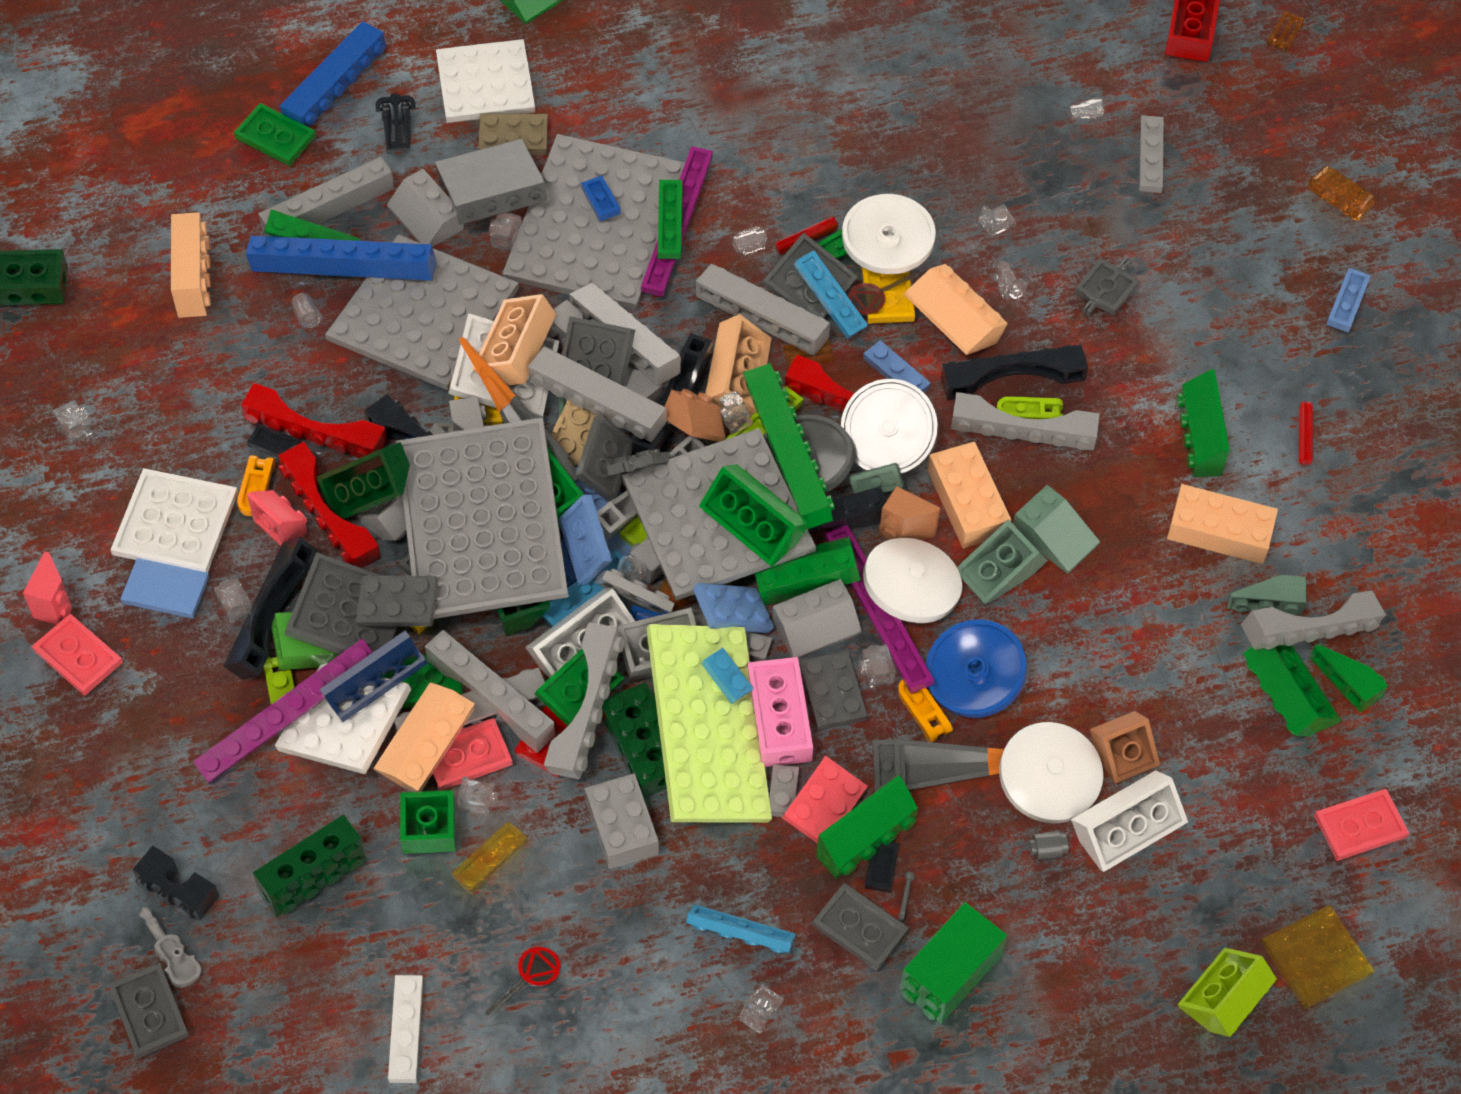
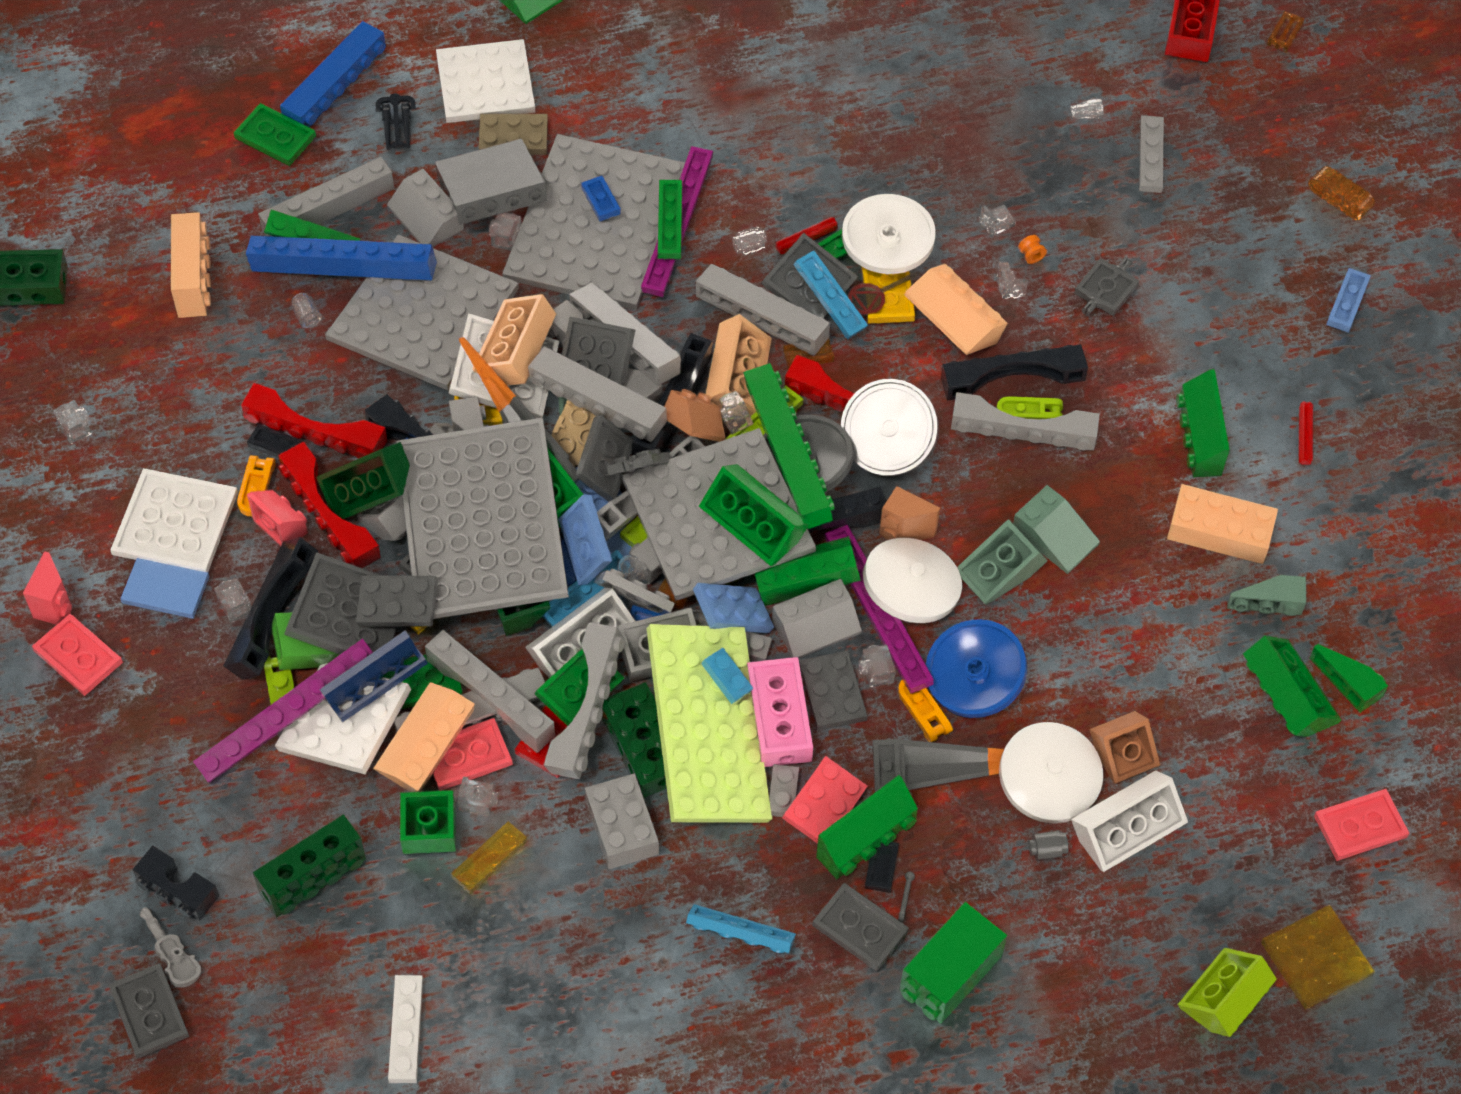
piece [486,946,561,1015] -> none
clear bracket [739,984,784,1033] -> none
sand green plate [849,462,904,493] -> none
medium blue plate [863,340,931,393] -> none
light nougat brick [927,442,1011,549] -> none
light grey arch [1241,590,1386,650] -> none
none -> orange wheel [1018,235,1047,264]

